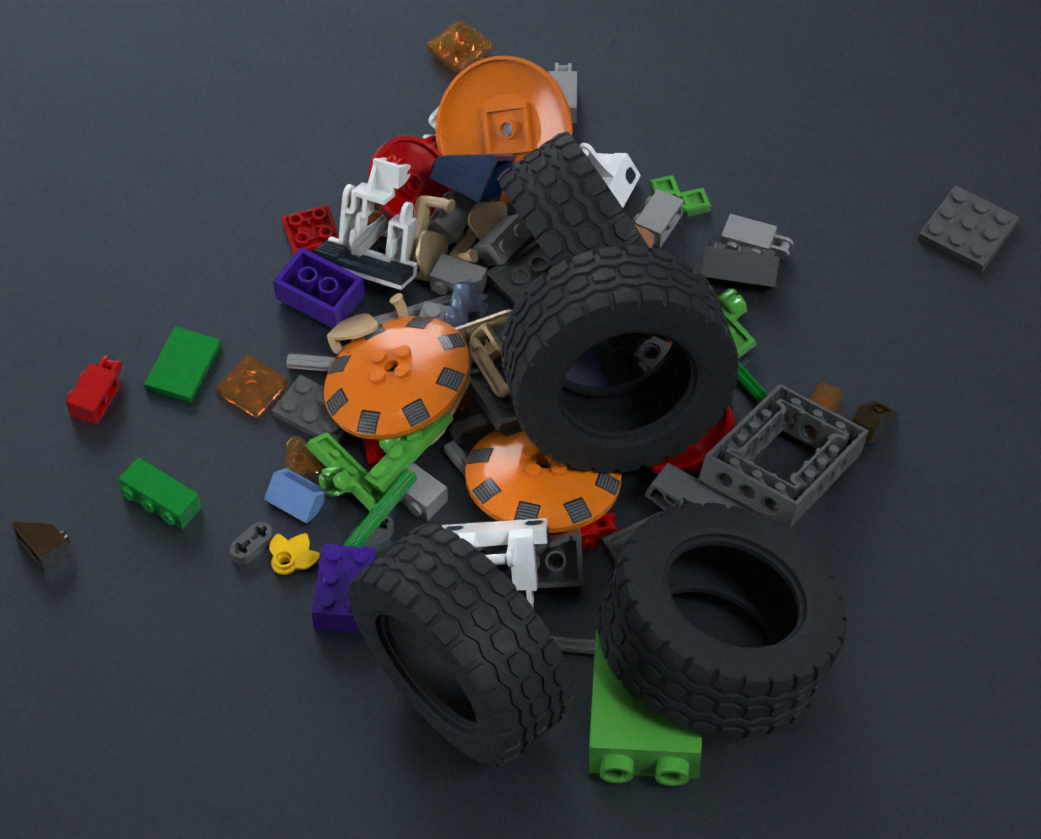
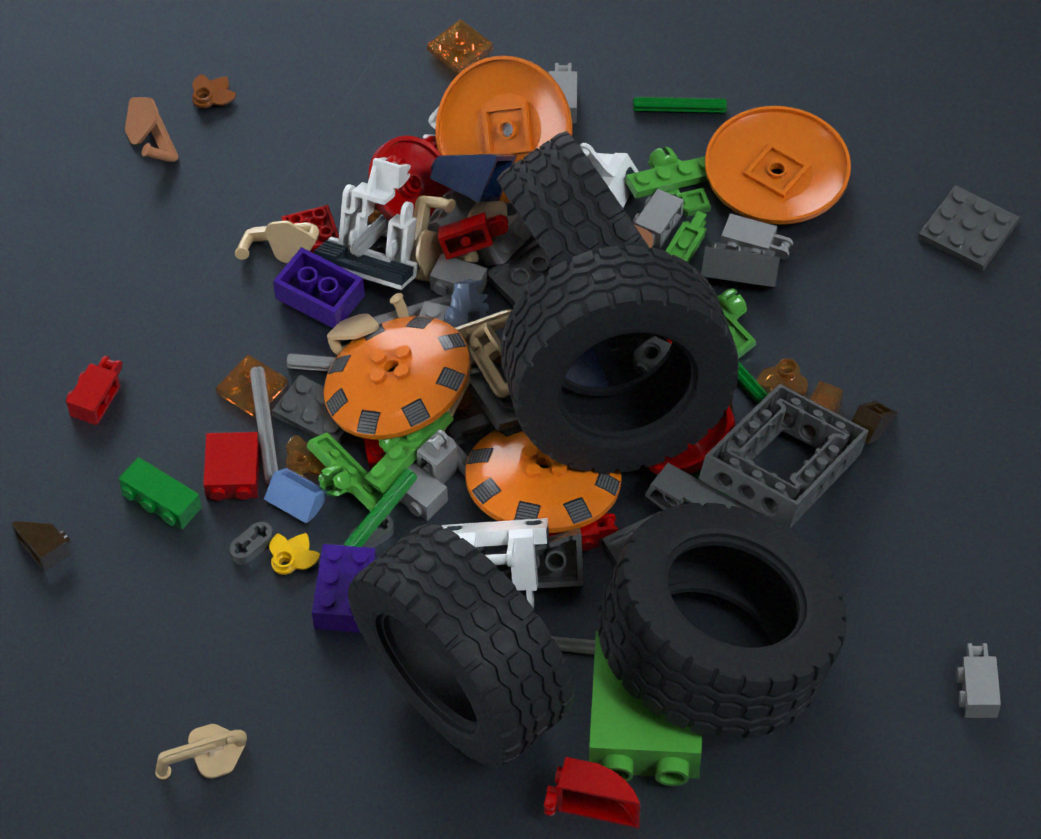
green tile [144,326,221,403] -> none
none -> nougat piece [125,97,178,162]
none -> tan piece [155,724,247,779]
none -> dark orange plate [192,74,236,108]
none -> red brick [203,432,260,500]
none -> tan piece [235,221,319,263]
none -> light grey axle [250,367,278,485]
none -> light grey brick [417,430,457,484]
none -> red brick [438,212,509,260]
none -> red piece [544,757,640,828]
none -> bright green plate [625,146,708,199]
none -> green axle [633,97,727,113]
none -> bright green hinge [666,211,707,263]
none -> orange dish [705,106,851,224]
none -> clear orange plate [757,358,808,395]
none -> light grey brick [956,643,1001,718]

